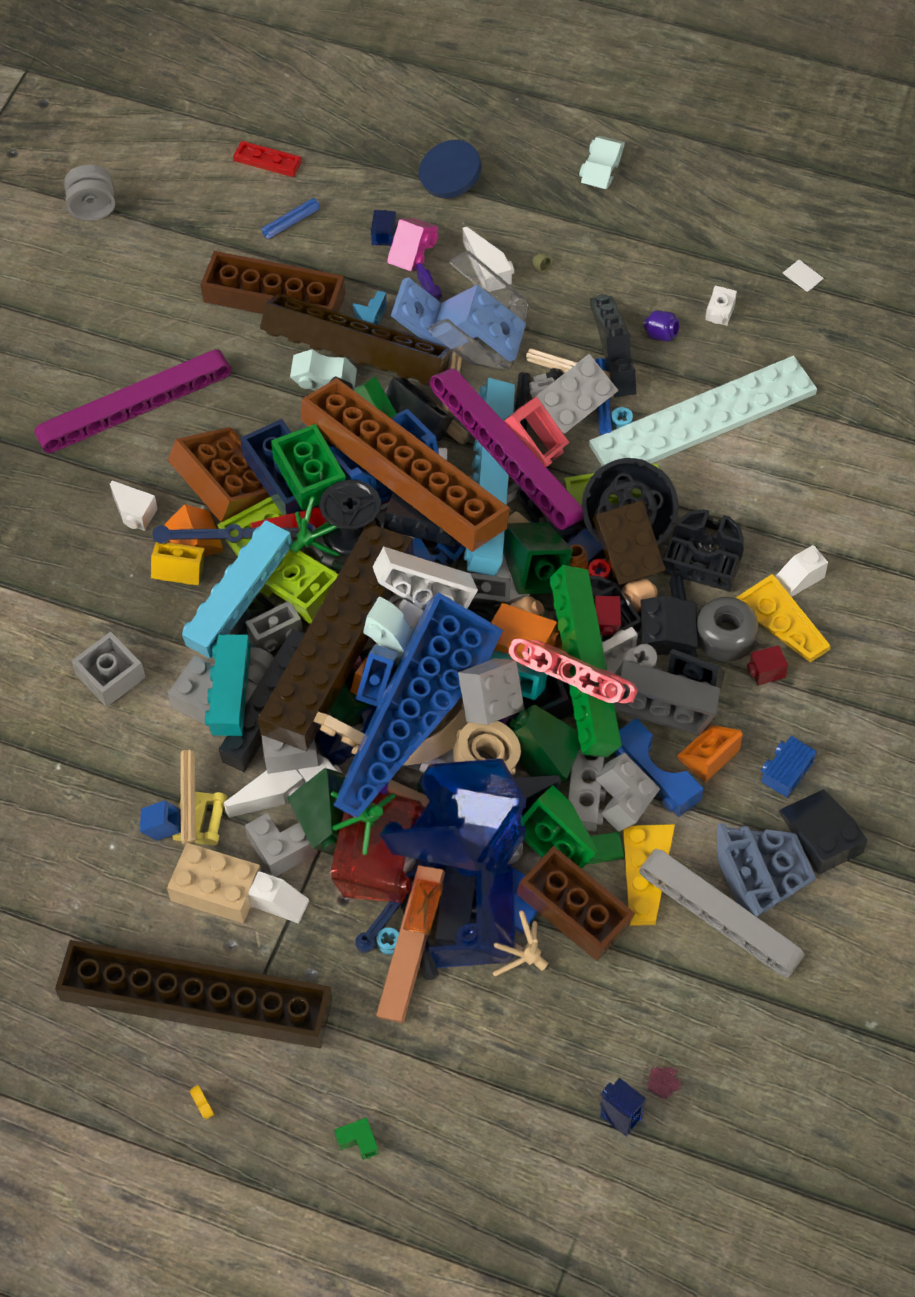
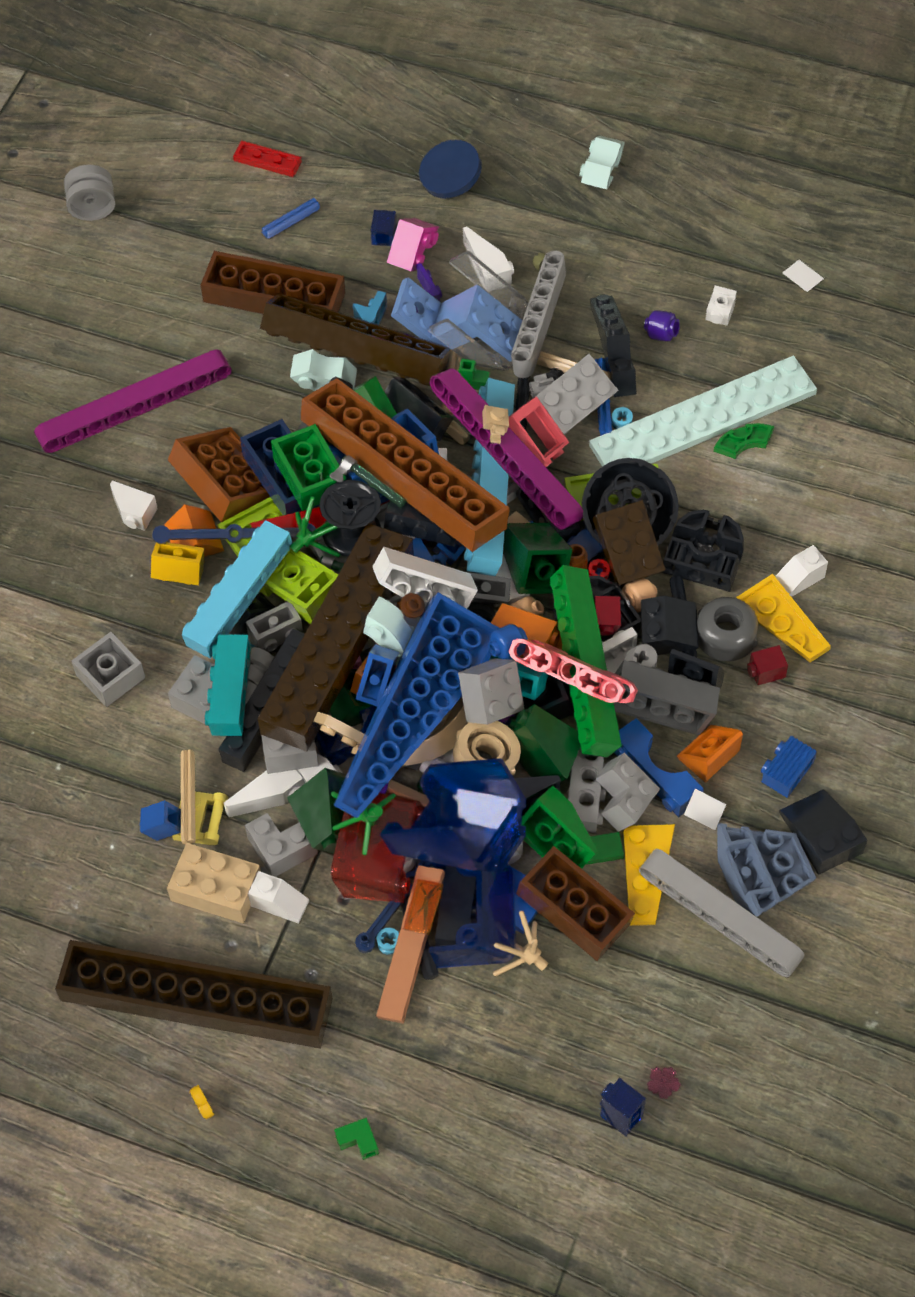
none -> clear green piece [330,455,406,508]
none -> reddish brown plate [396,593,425,619]
none -> green piece [458,358,490,390]
none -> tan plate [482,405,509,444]
none -> blue head [488,624,528,660]
none -> light grey beam [511,251,566,378]
none -> white sticker [684,789,726,830]
none -> green tile [713,423,774,459]

